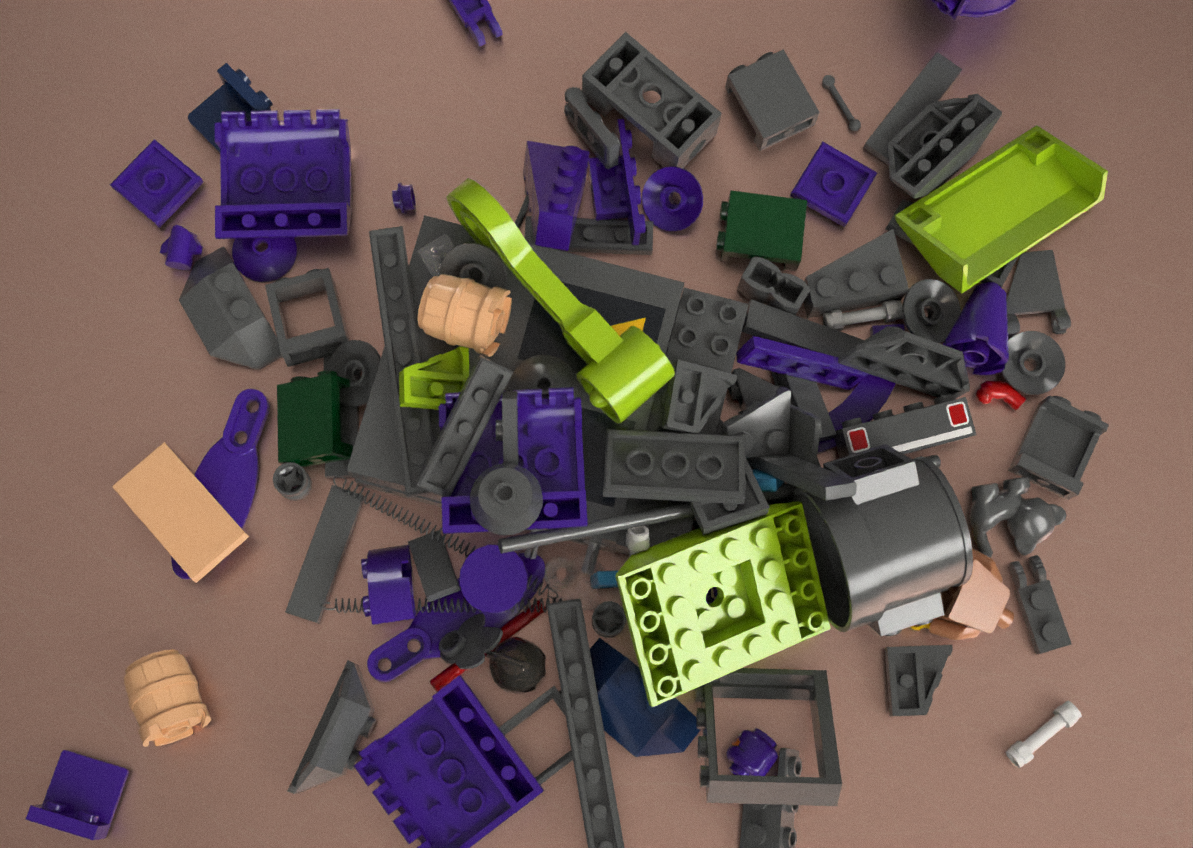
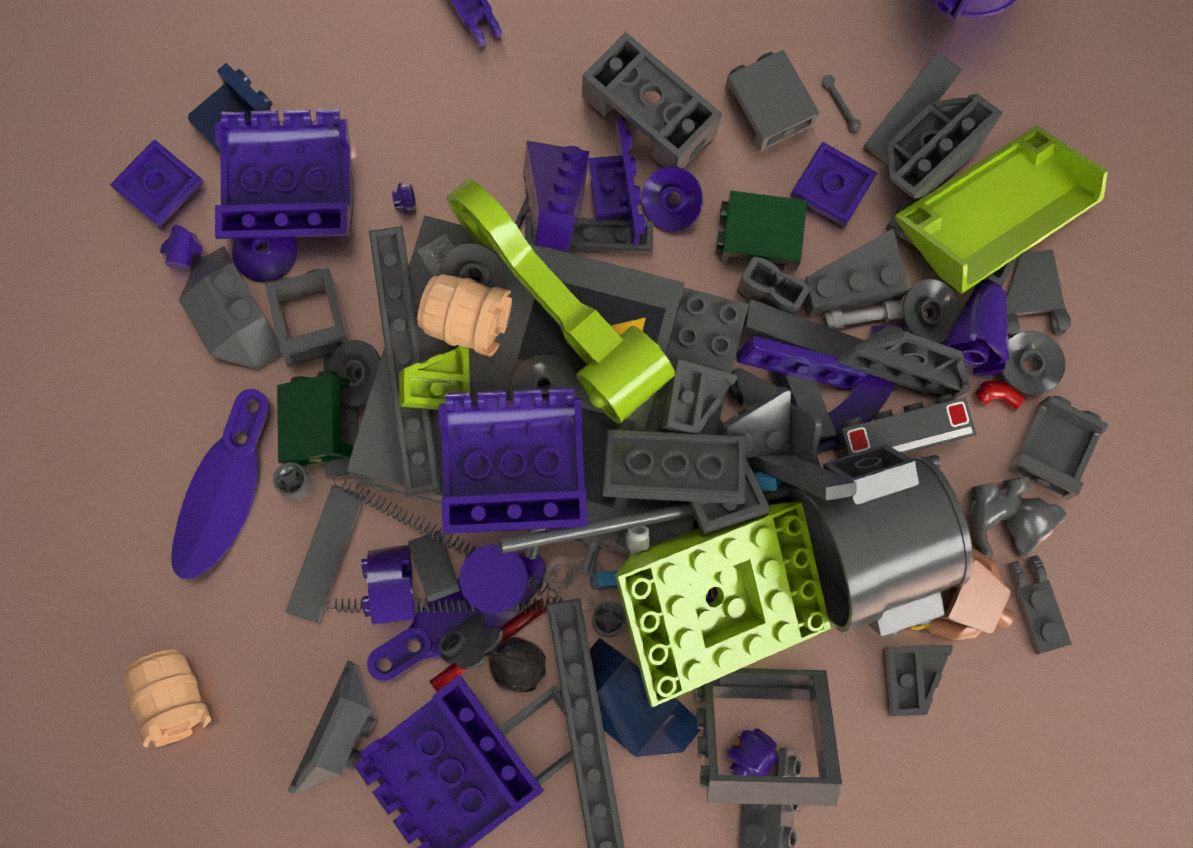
dark purple bracket [25,750,129,840] -> none
light nougat piece [112,442,249,583] -> none
dark grey tile [415,355,513,497] -> none
dark grey cone [470,463,543,535] -> none
dark grey plate [496,391,519,465] -> none
dark grey hinge [564,87,621,169] -> none
white bar [1006,701,1082,768] -> none

